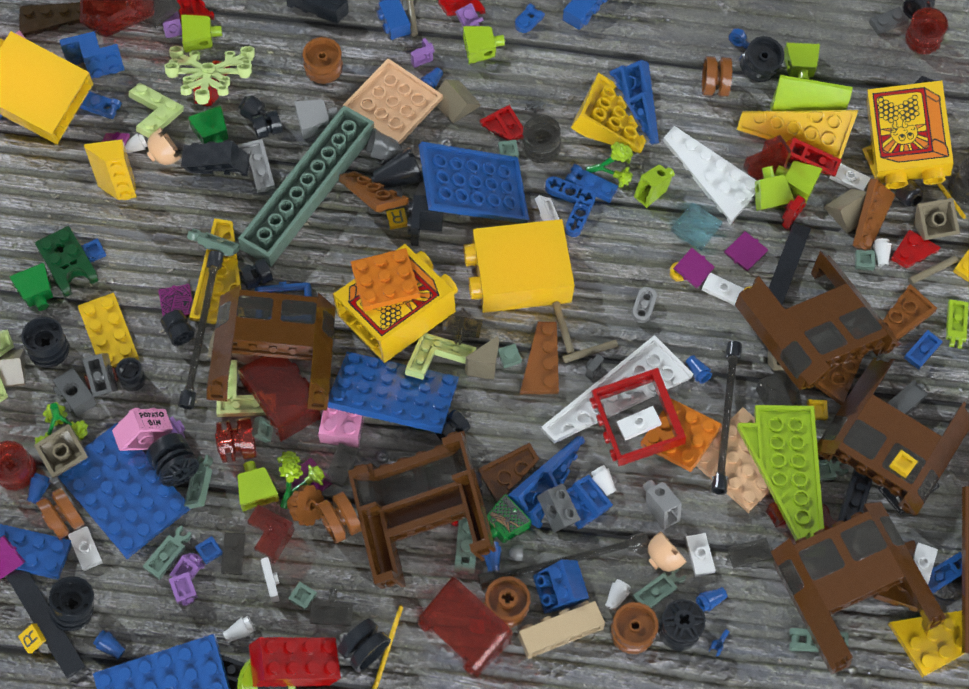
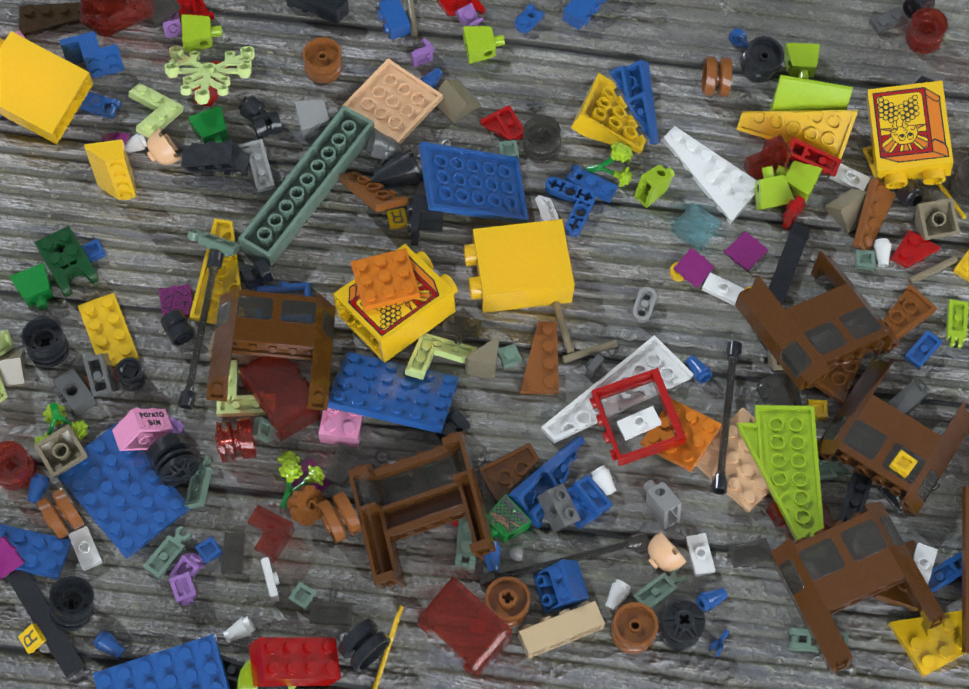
lime torso [237,461,279,512] -> none

